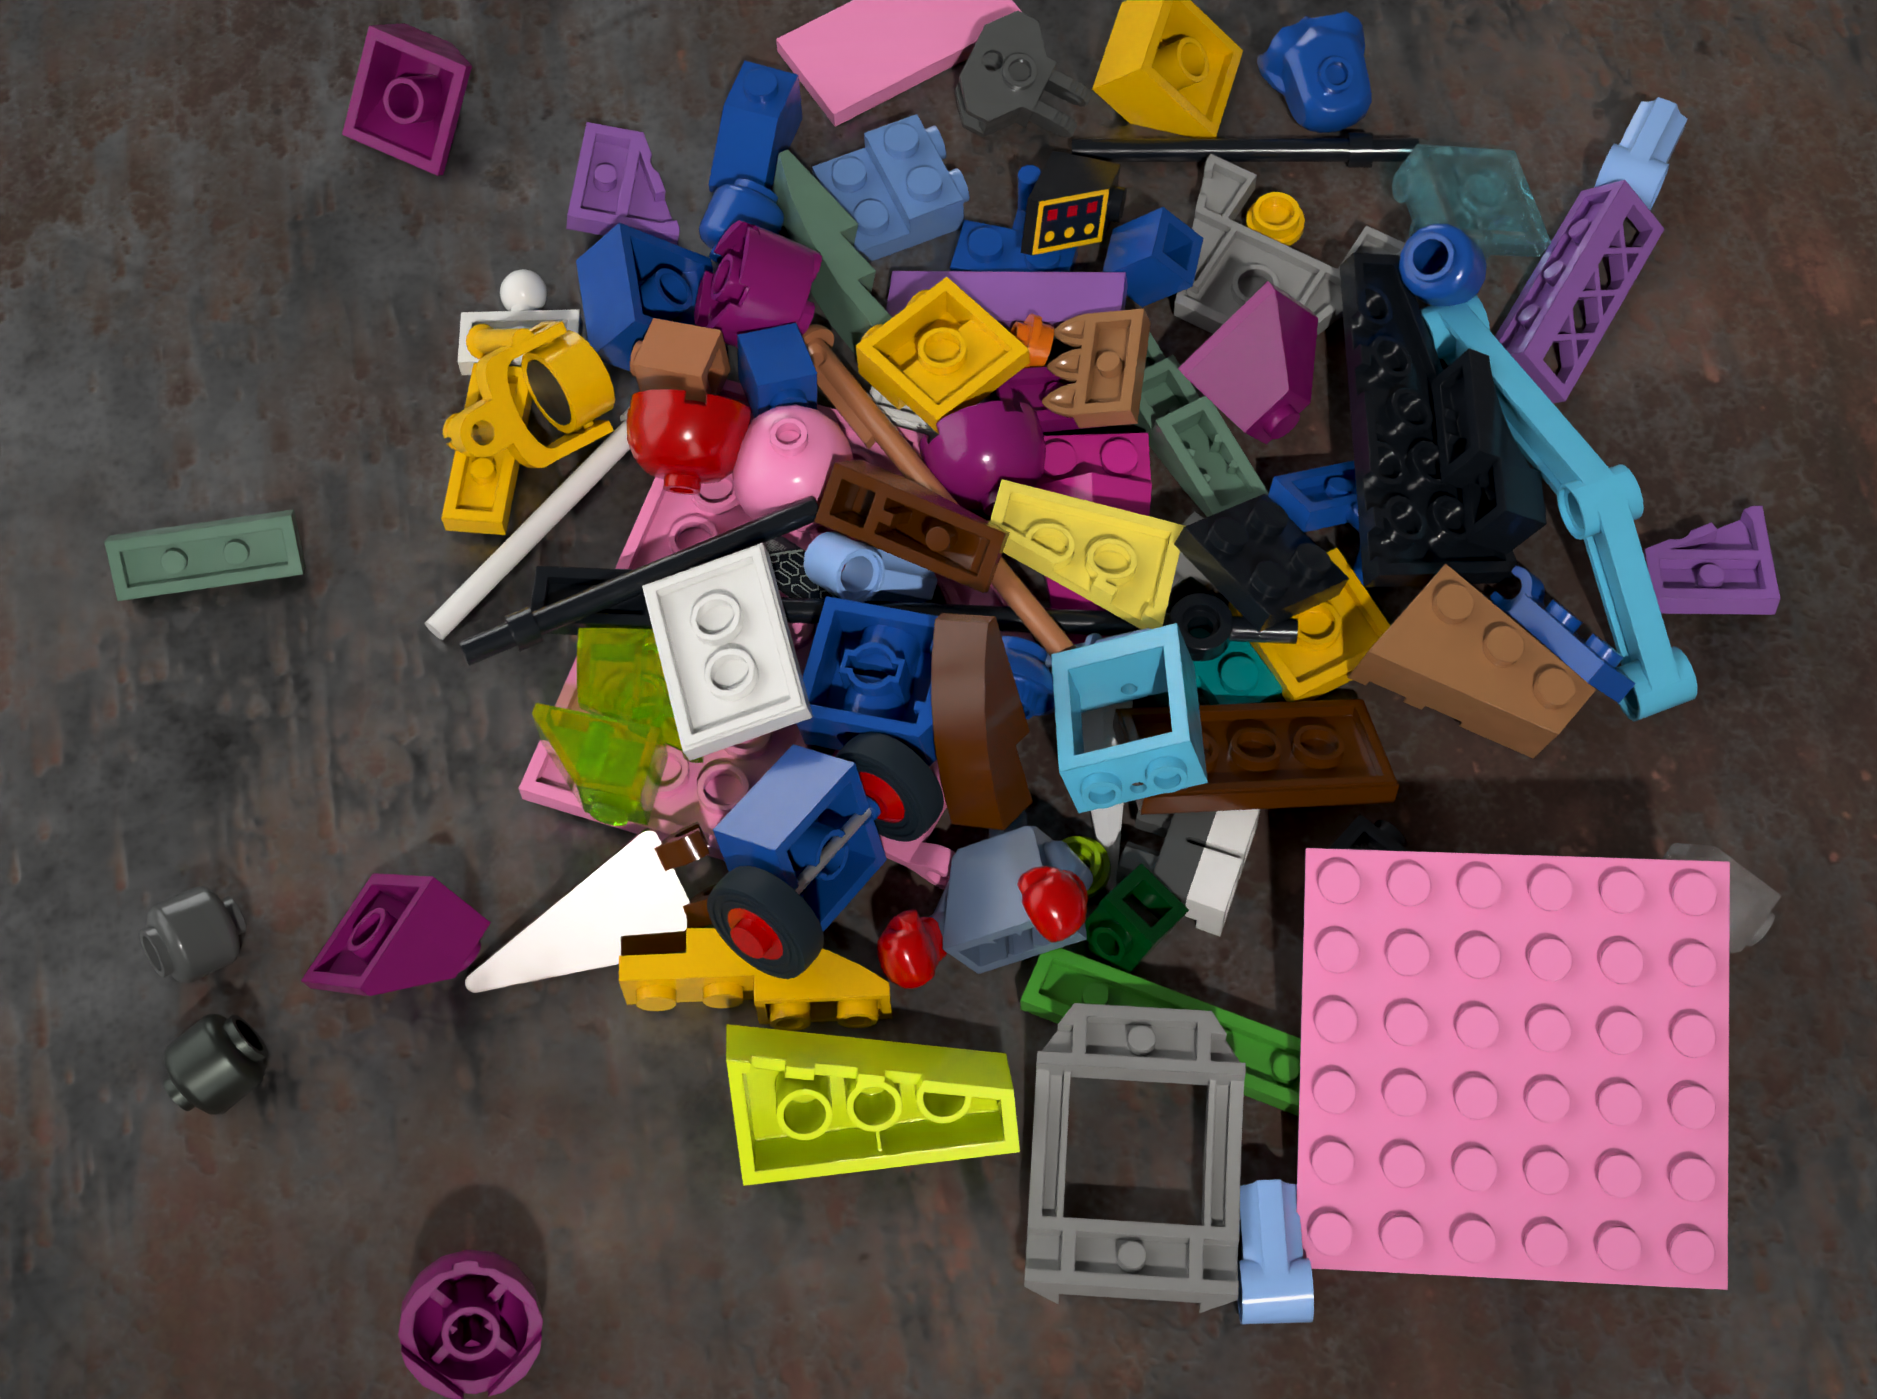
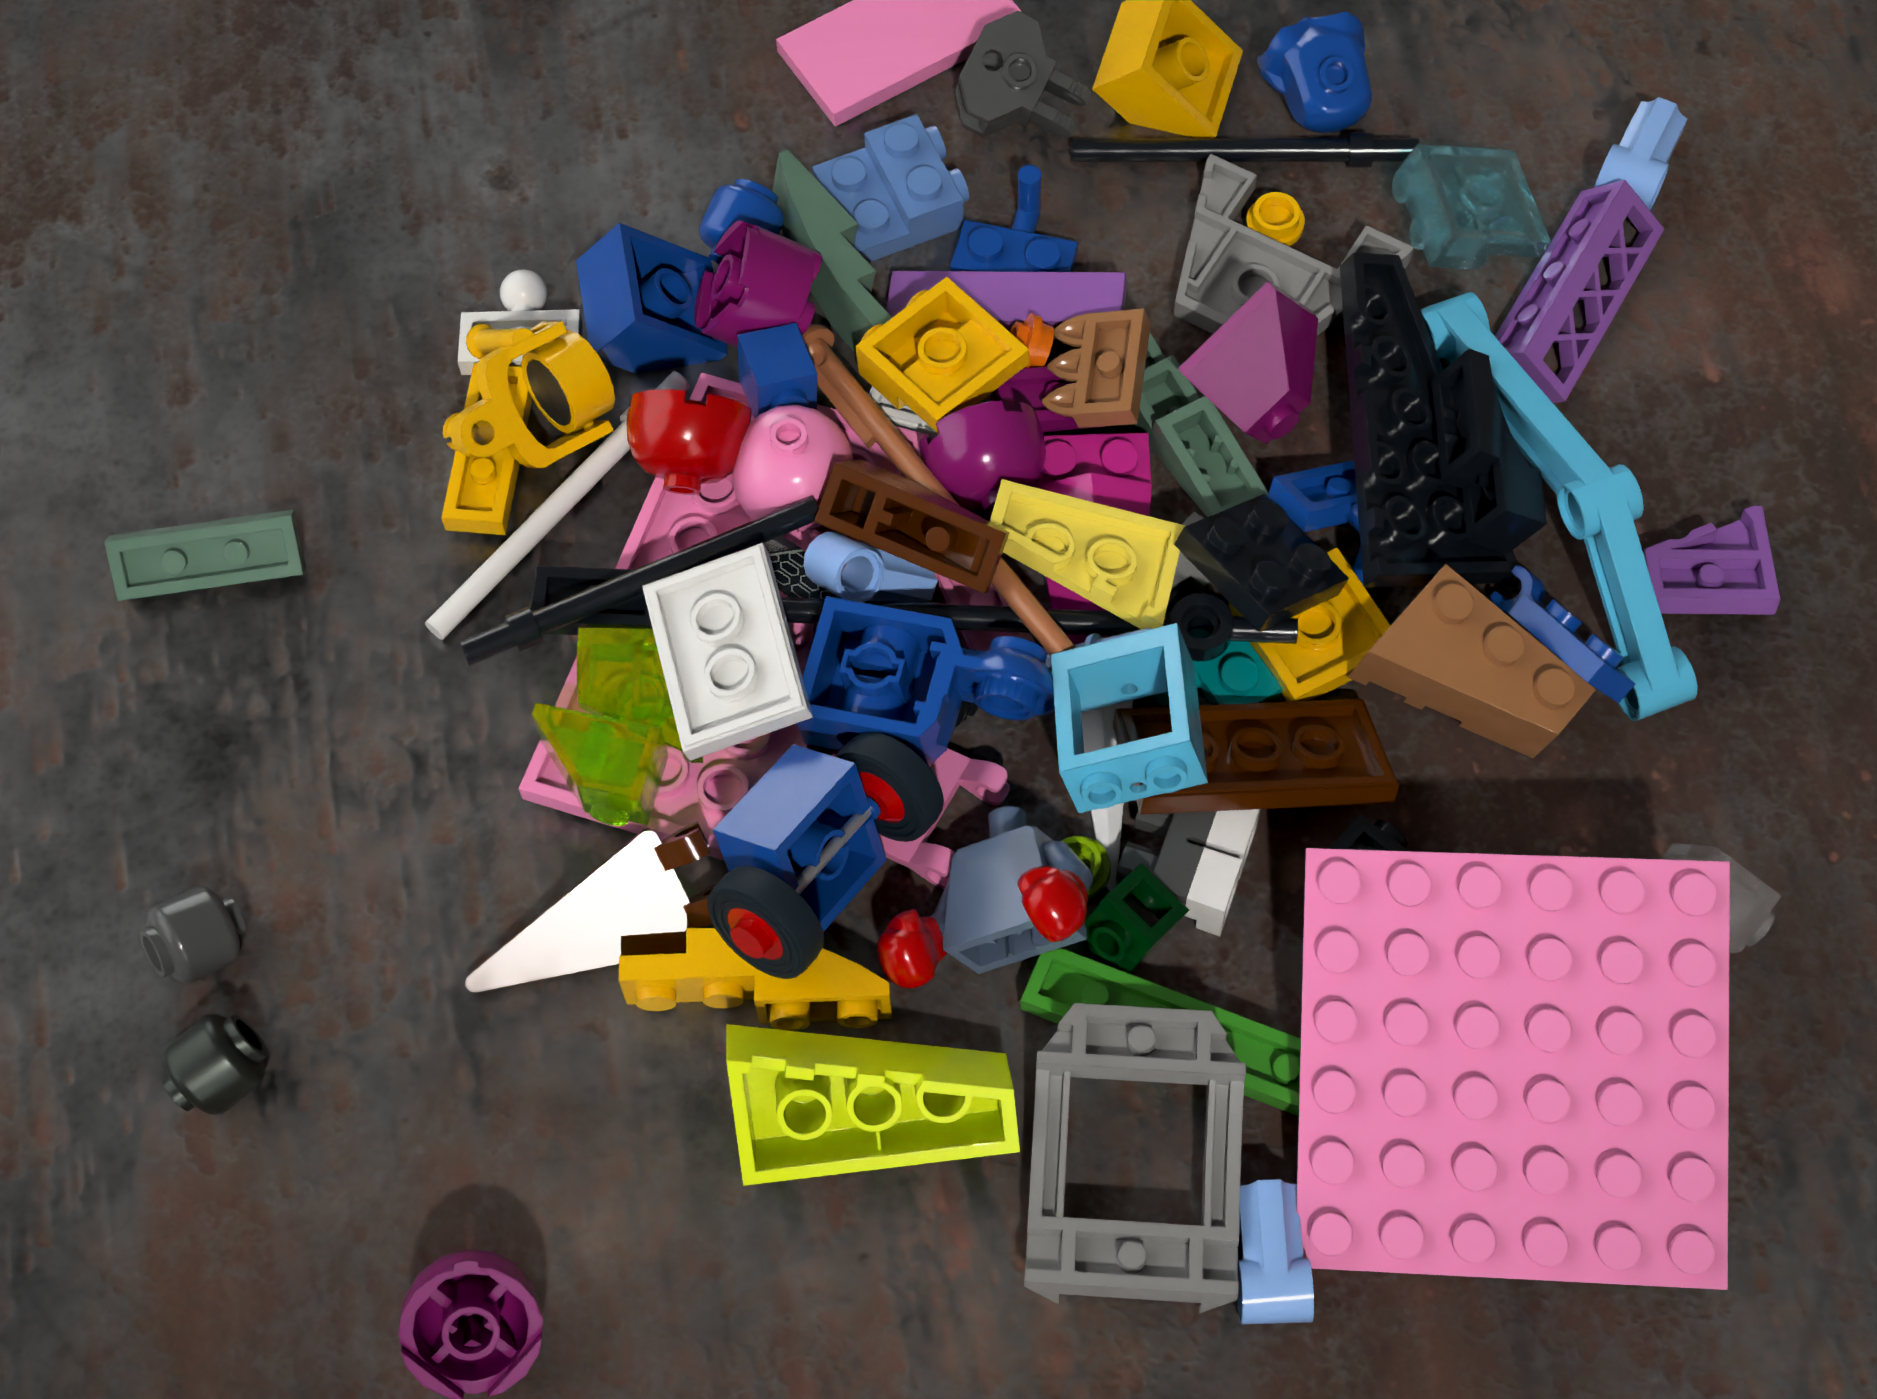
magenta slope [301,873,491,996] -> none
magenta slope [342,23,472,176] -> none
medium lavender wing [566,122,680,245] -> none
nougat brick [630,318,731,403] -> none
blue slope [708,60,803,193] -> none
reddish brown slope [931,613,1033,830] -> none
black slope [1021,151,1127,255] -> none
blue brick [1103,207,1204,307] -> none
blue head [1399,224,1487,306] -> none

